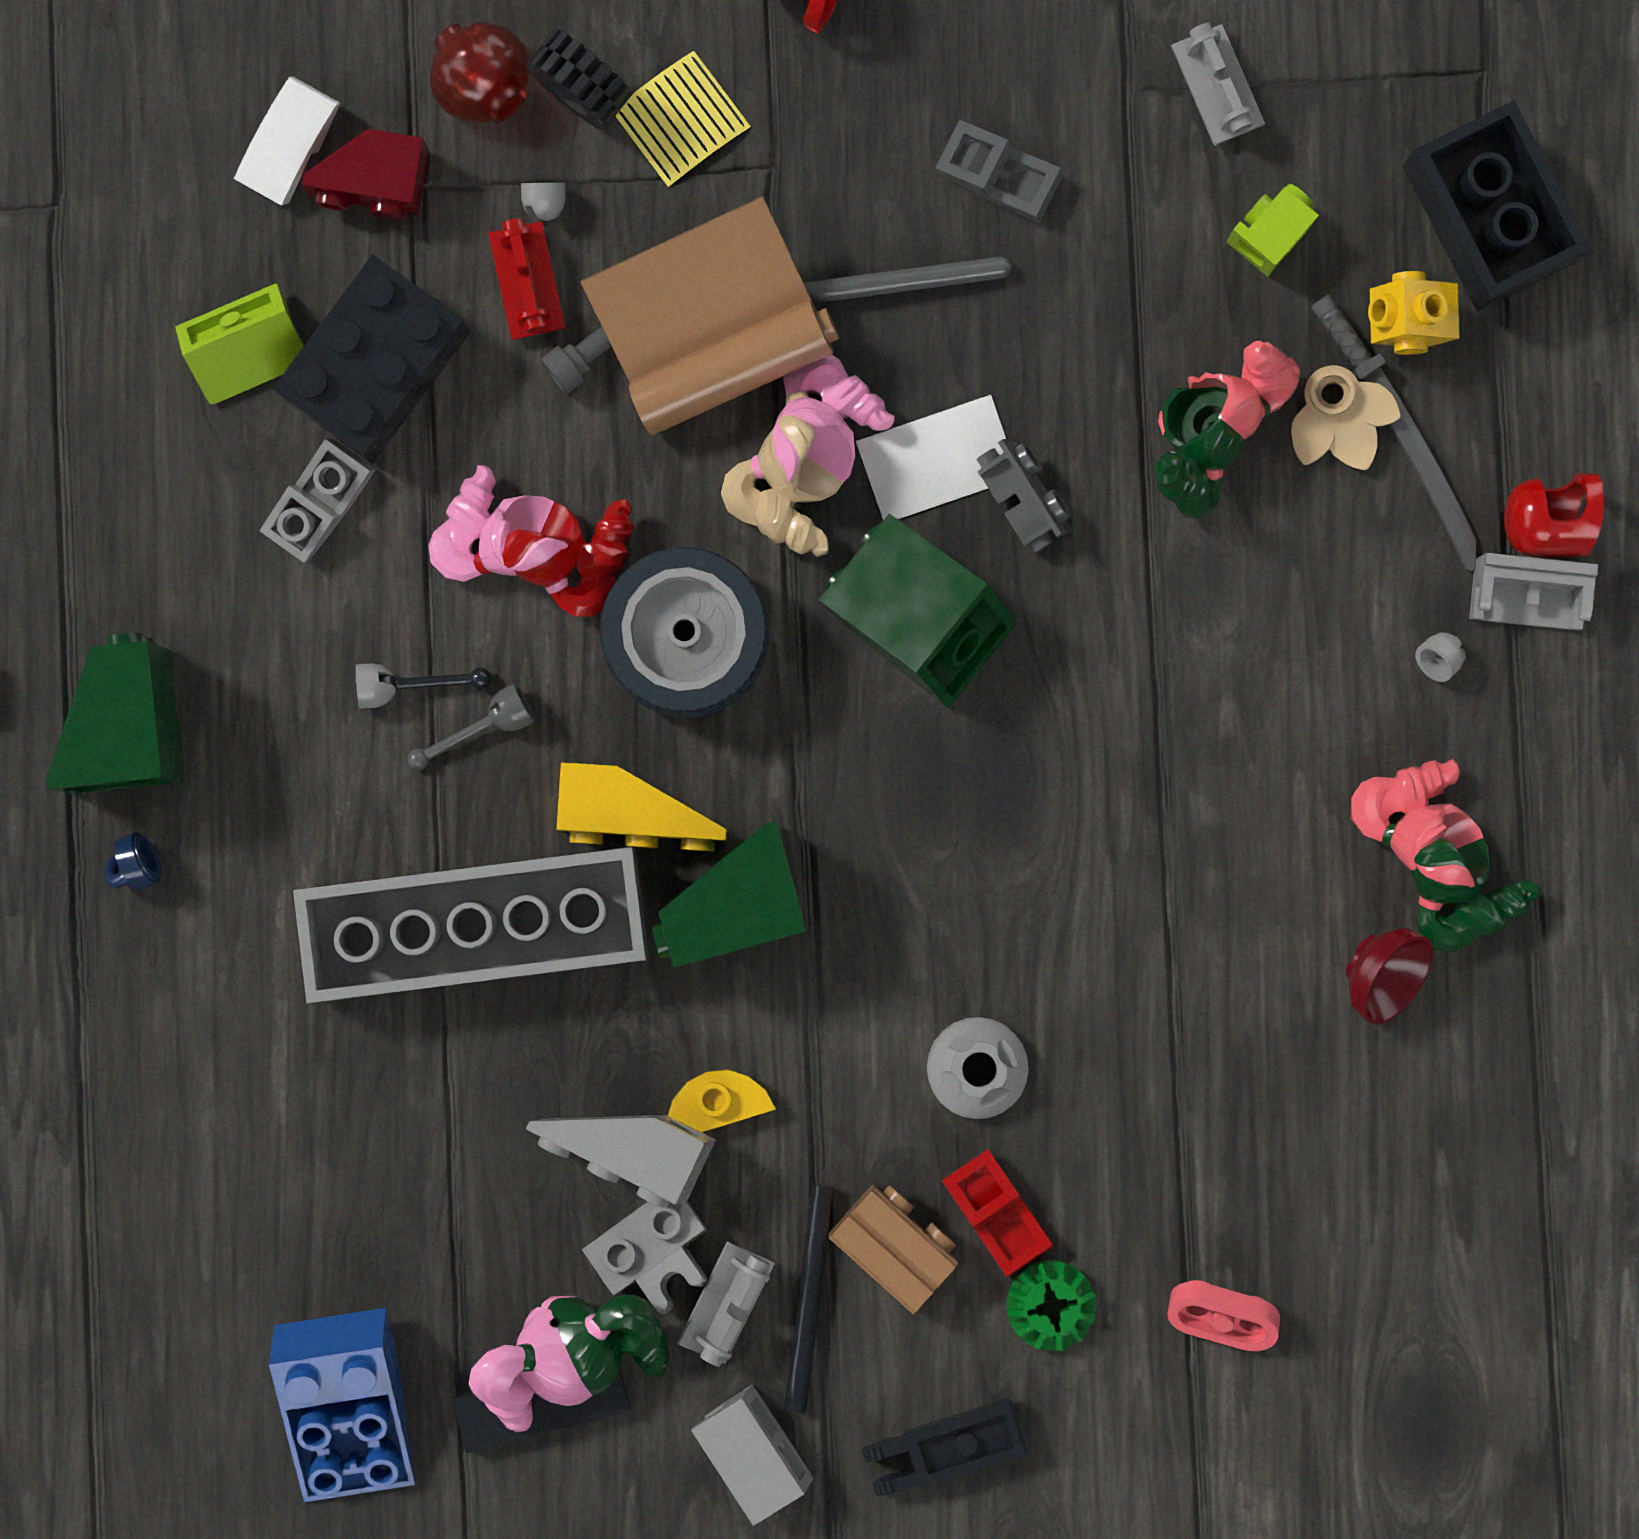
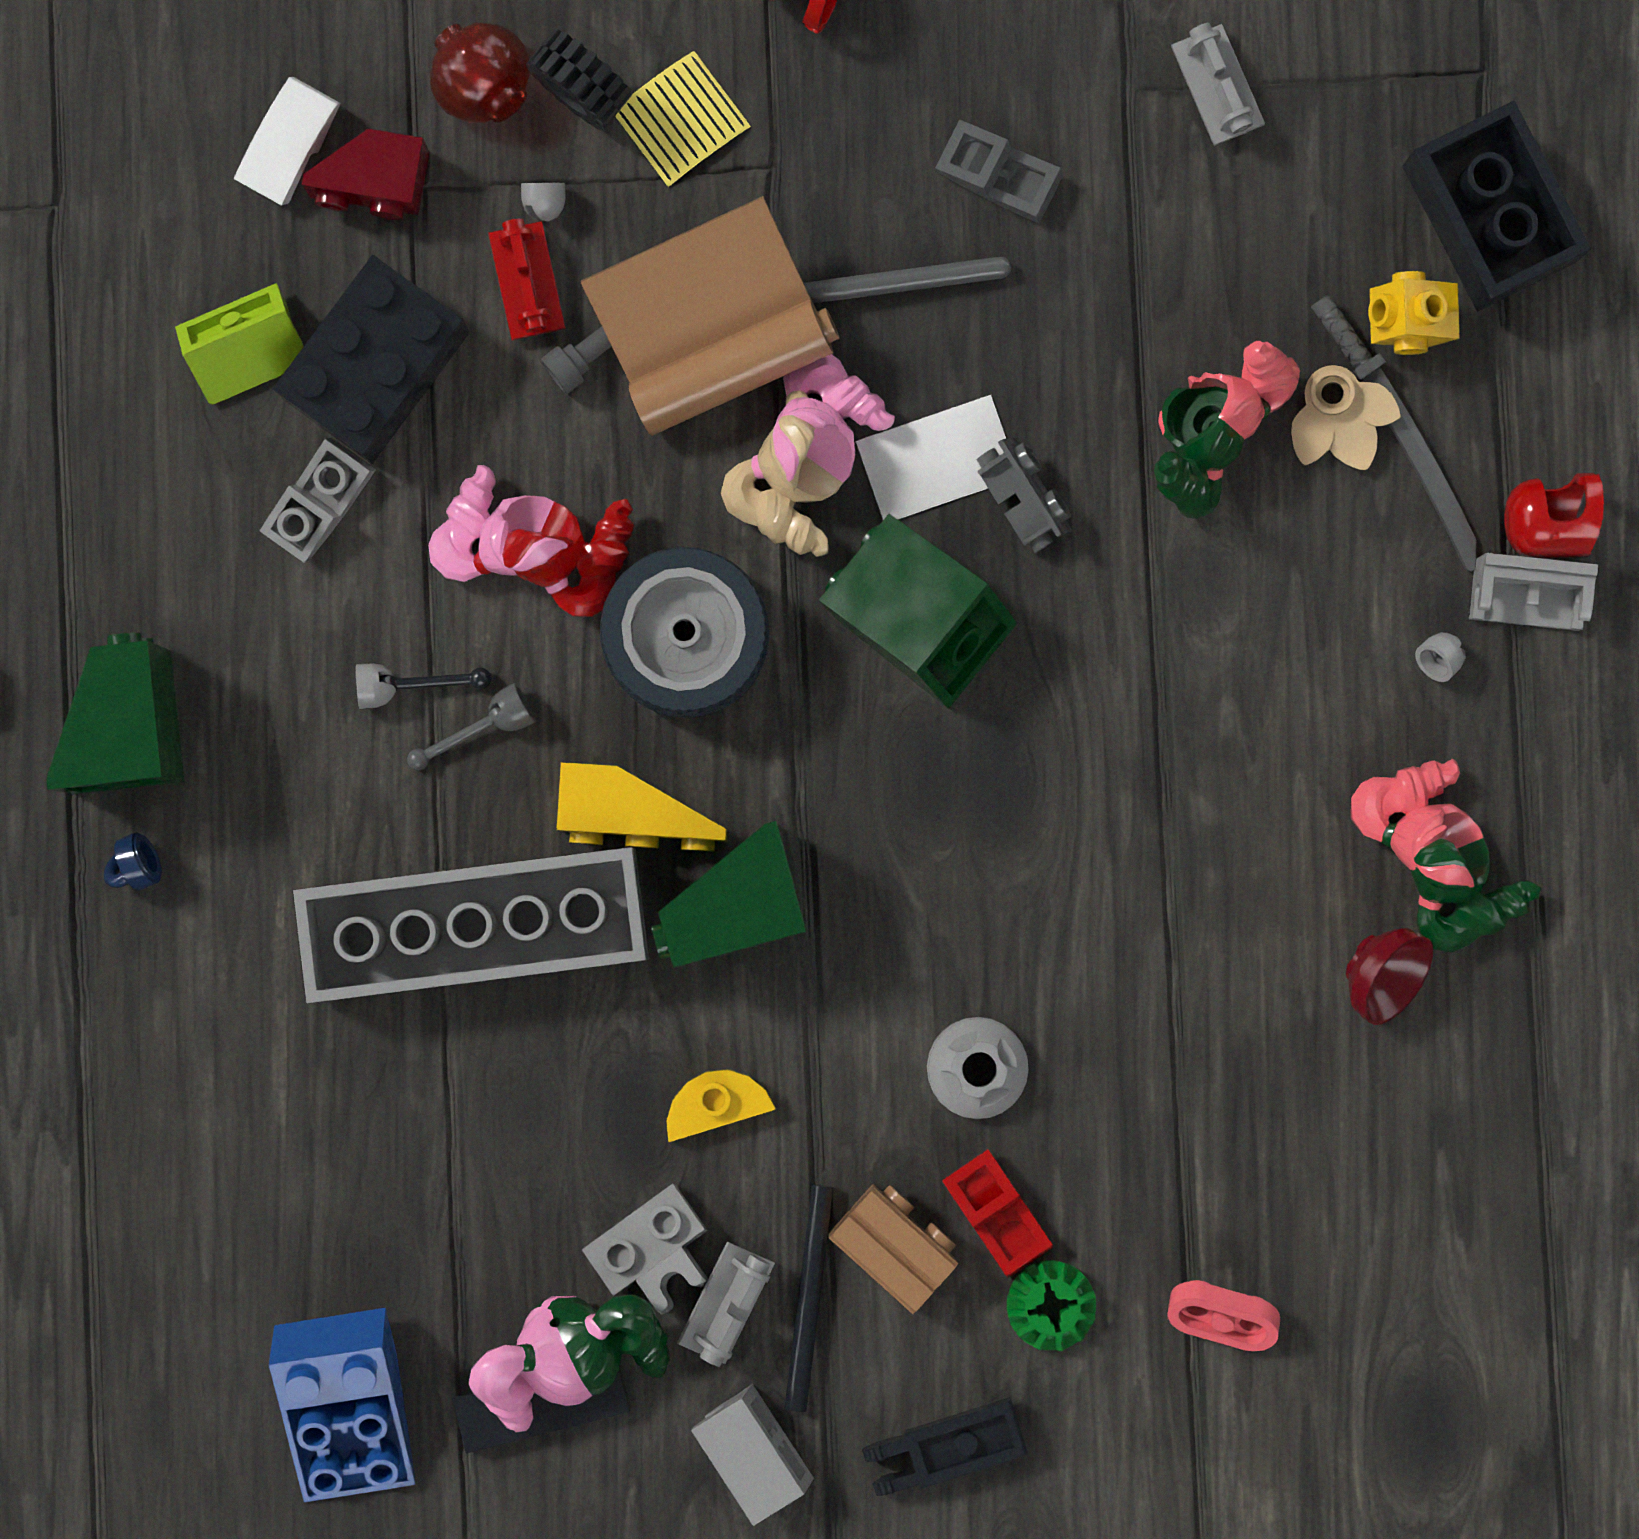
light grey slope [526,1115,716,1208] -> none
lime brick [1226,184,1319,277] -> none

